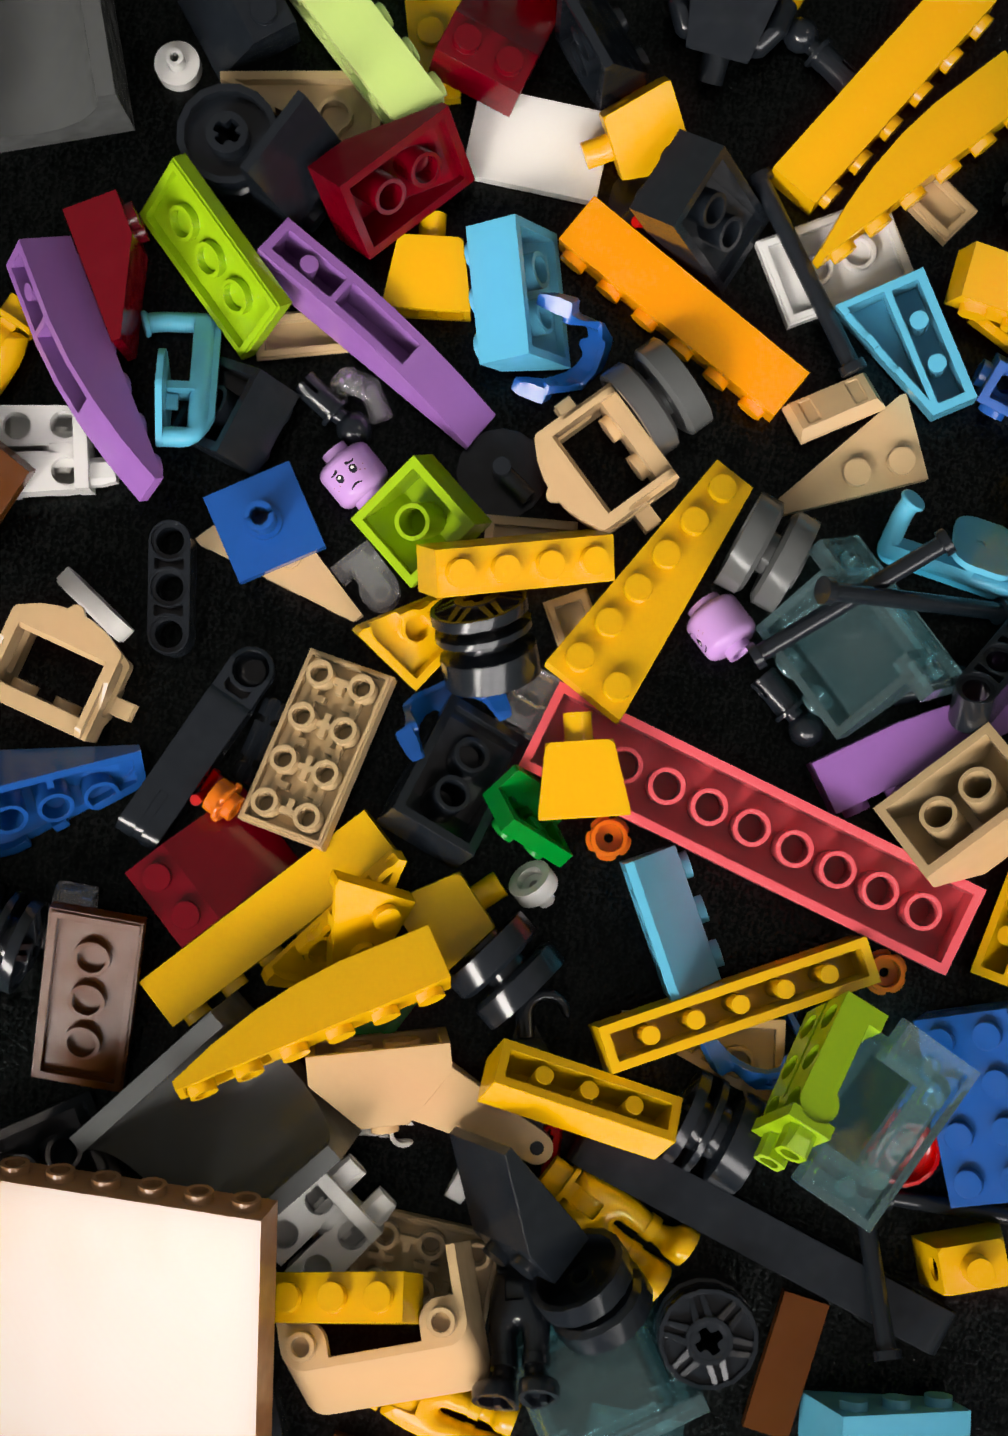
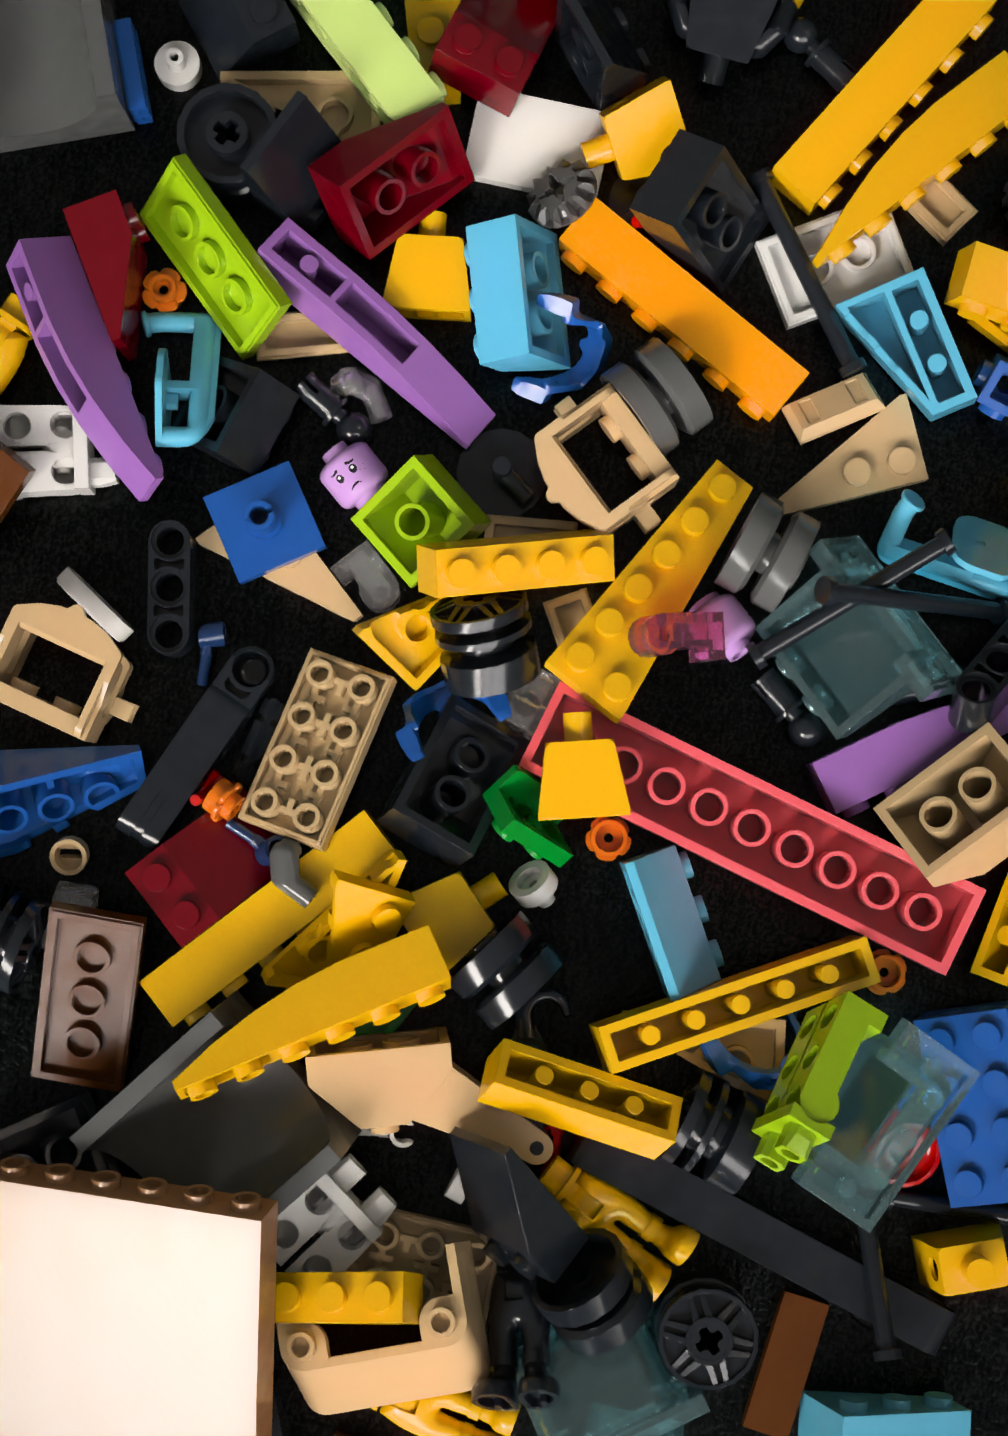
none -> tan hinge [49,835,90,875]
none -> blue tile [113,17,154,125]
none -> orange plate [142,268,187,312]
none -> dark blue hand [196,621,227,686]
none -> dark blue hand [224,818,284,866]
none -> dark grey arm [269,838,319,908]
none -> dark grey gear [526,159,597,228]
none -> clear pink leg [628,612,726,663]

